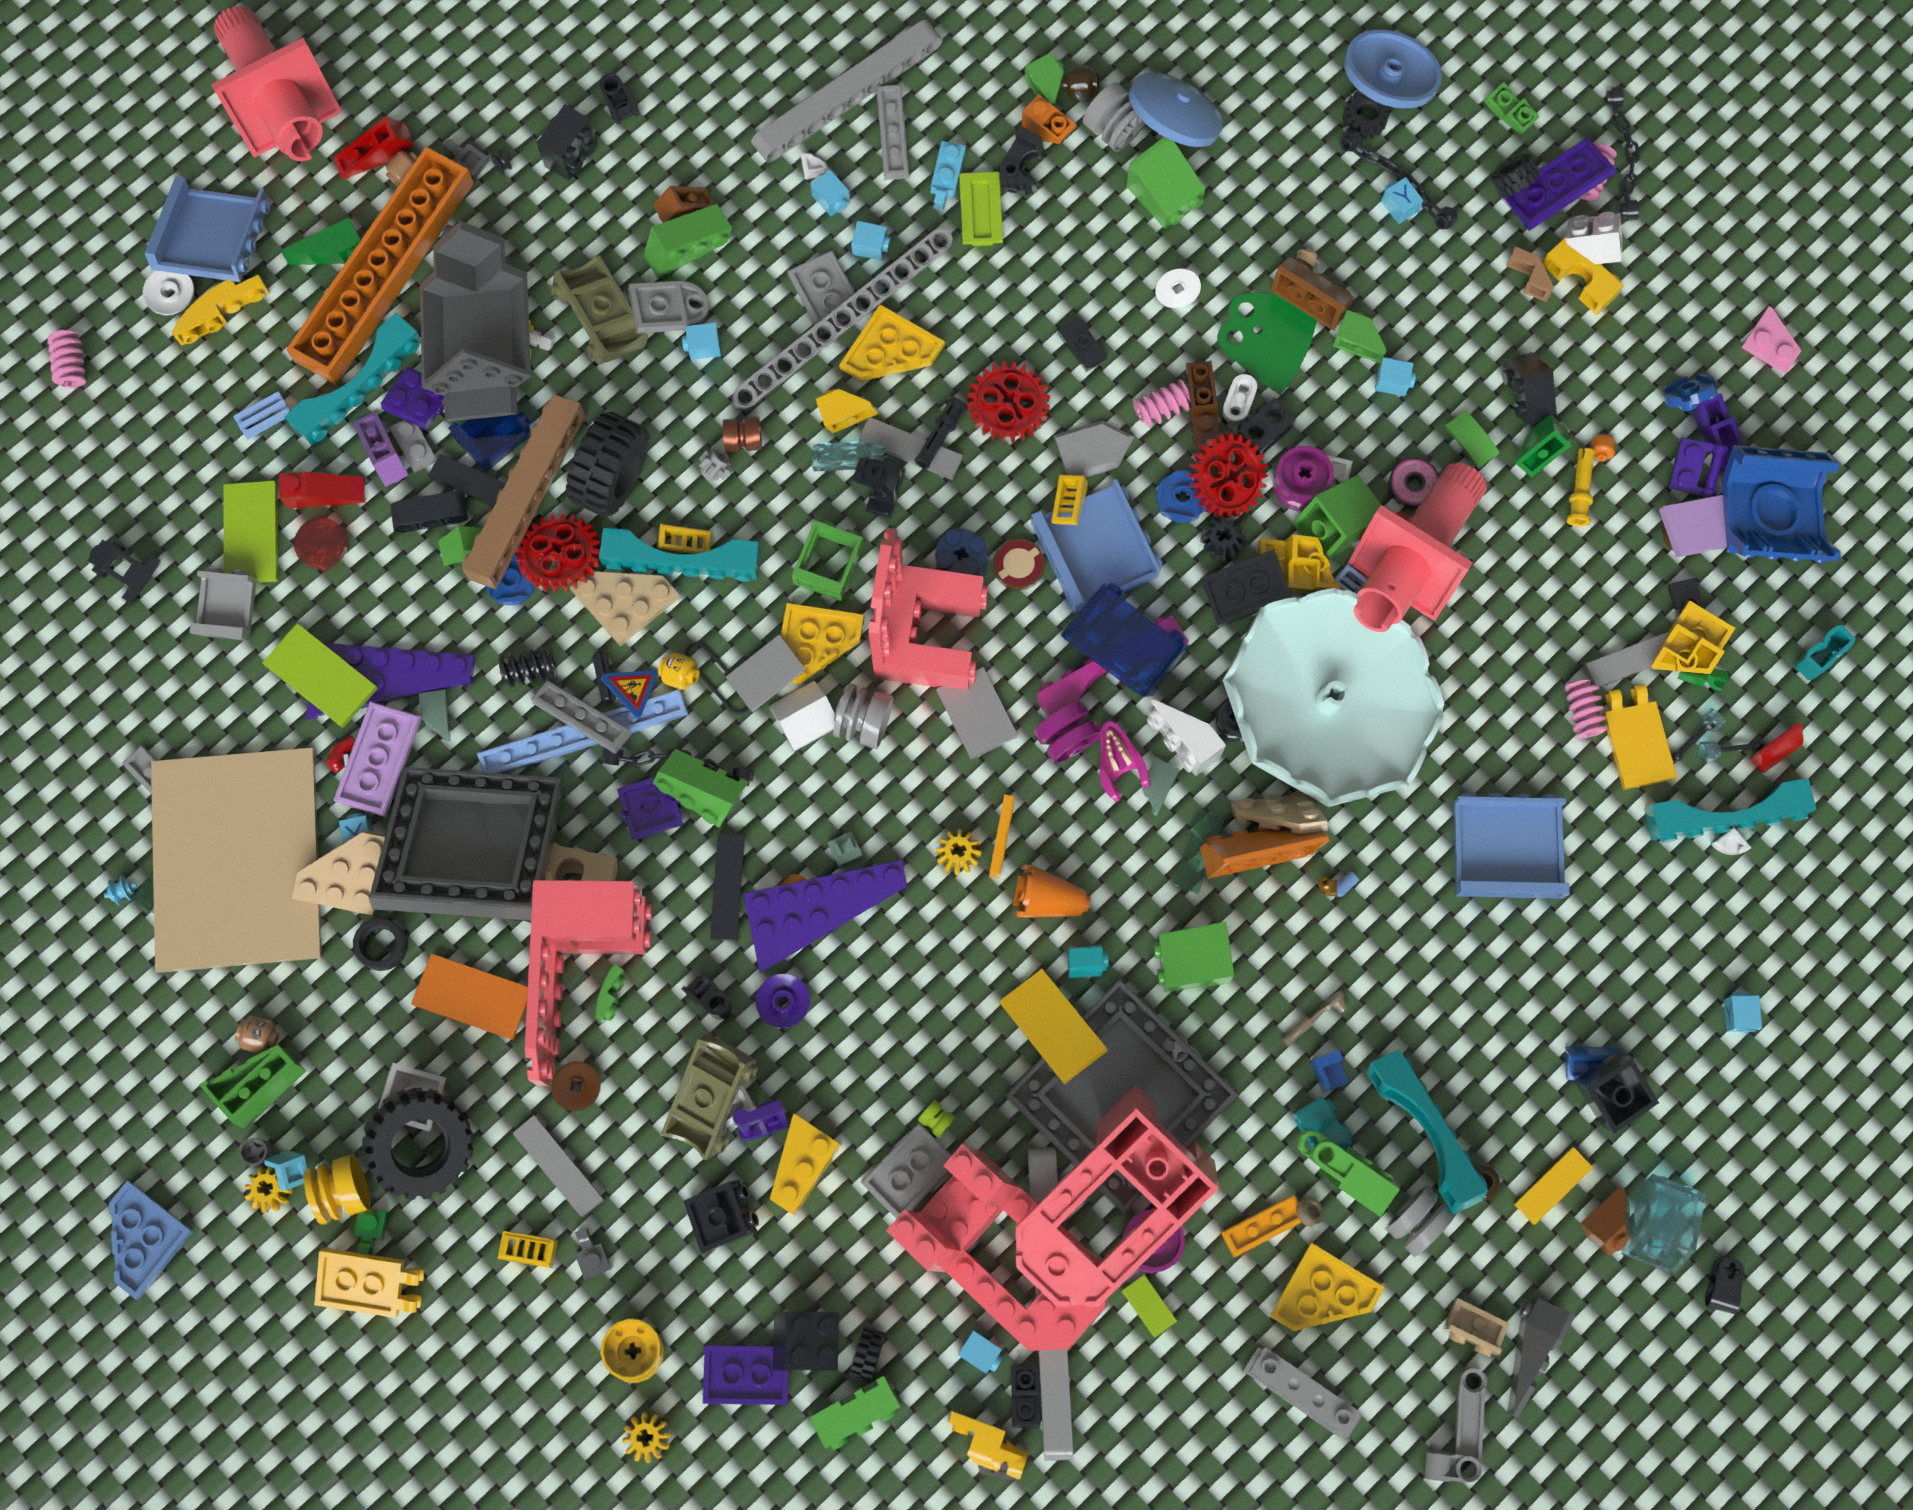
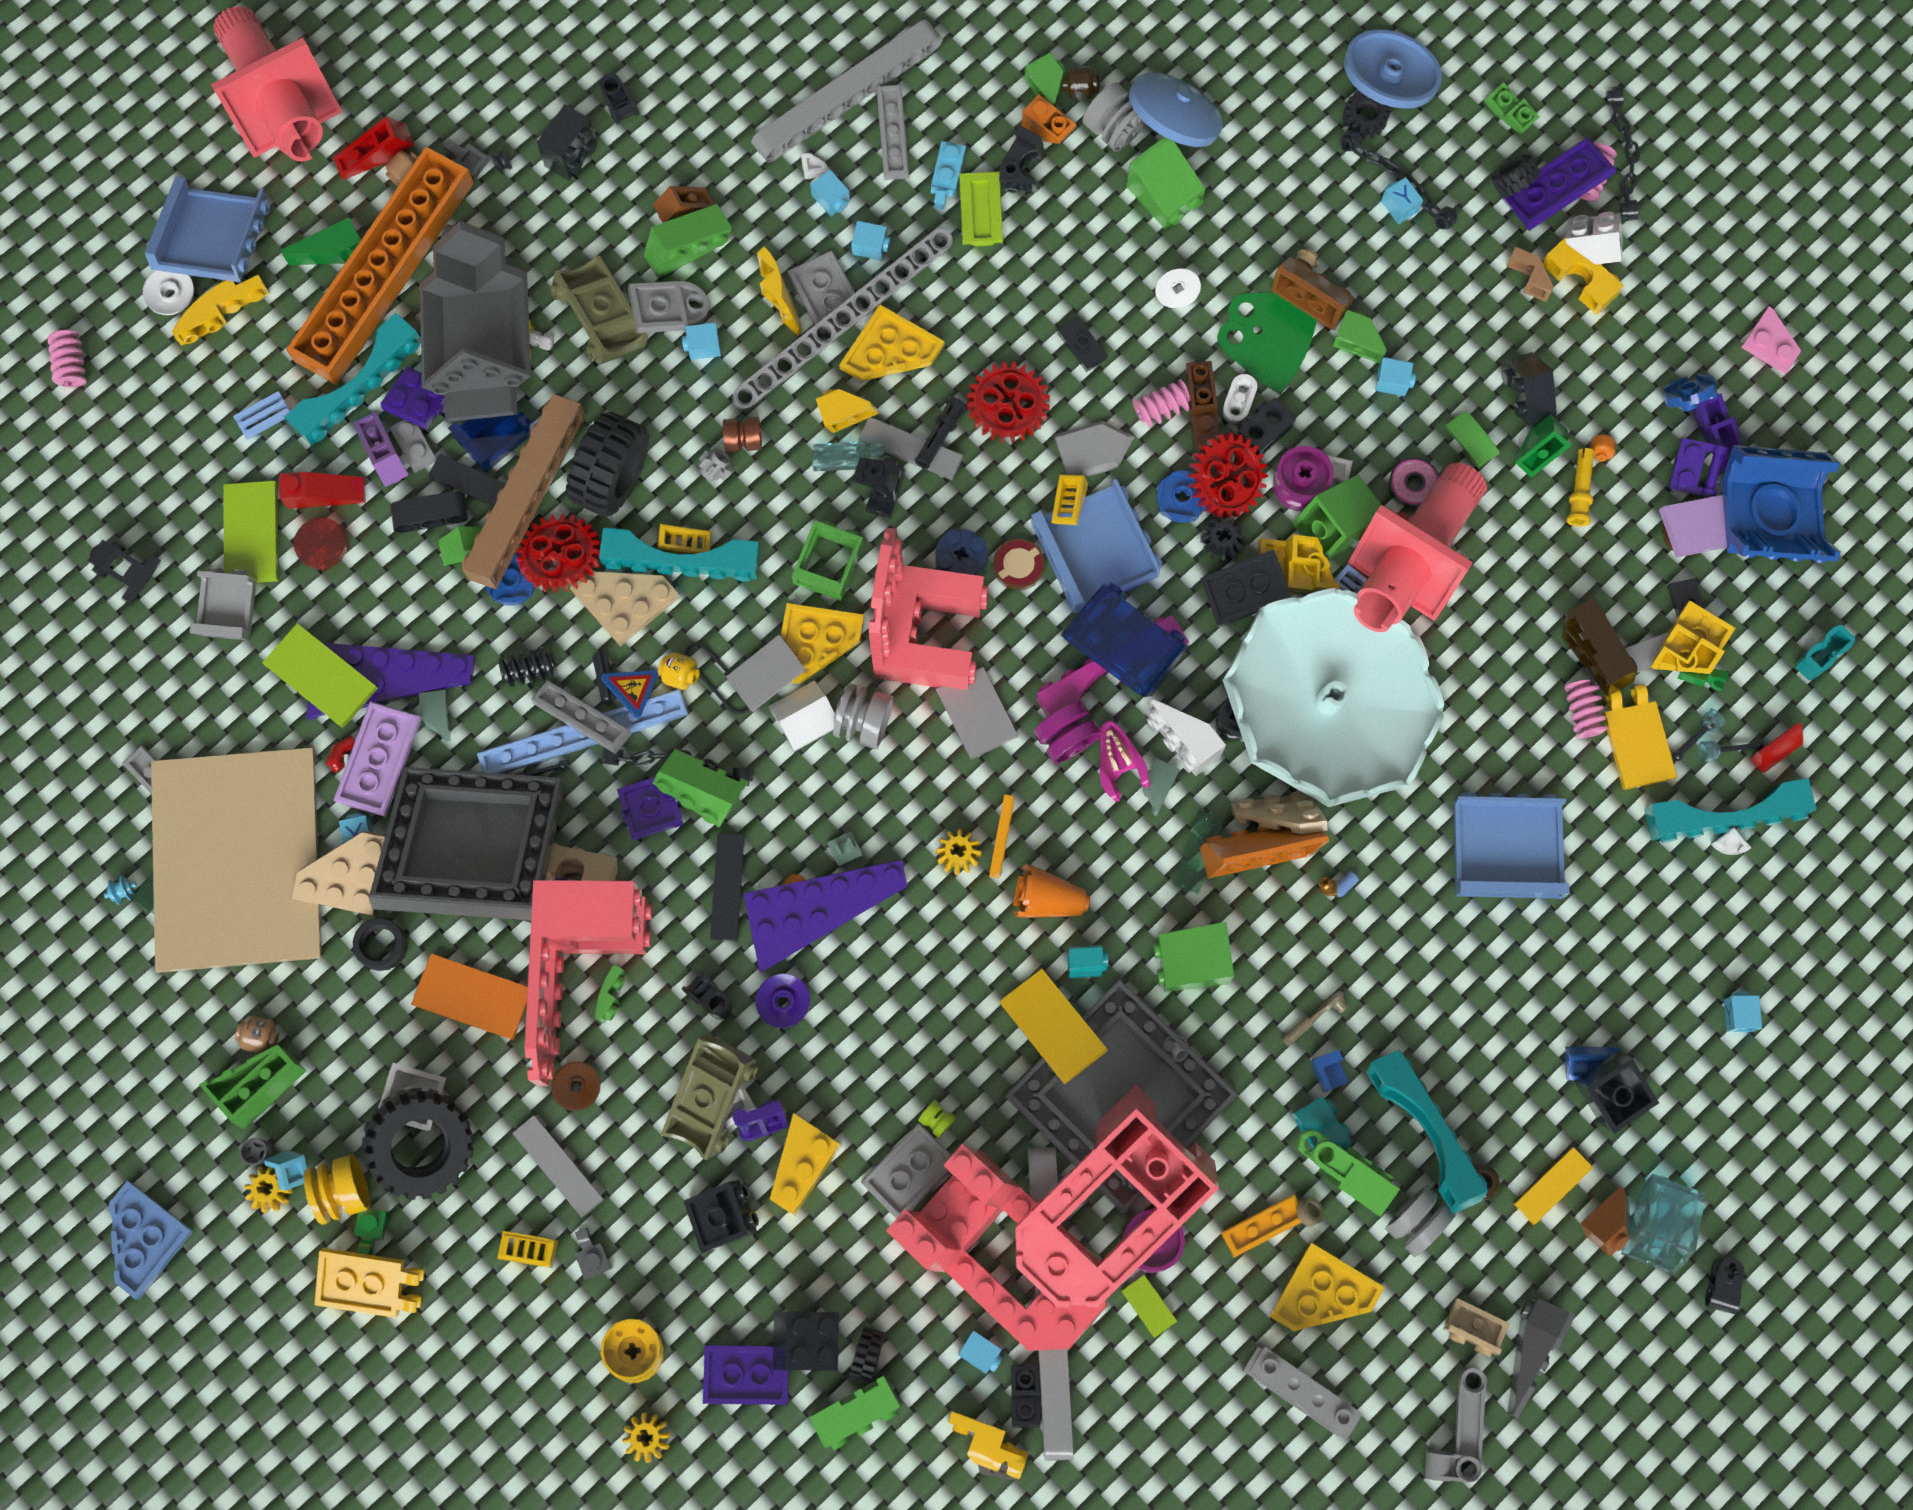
none -> black hinge [514,760,568,776]
none -> yellow slope [757,247,802,336]
none -> dark brown wedge [1562,597,1638,697]

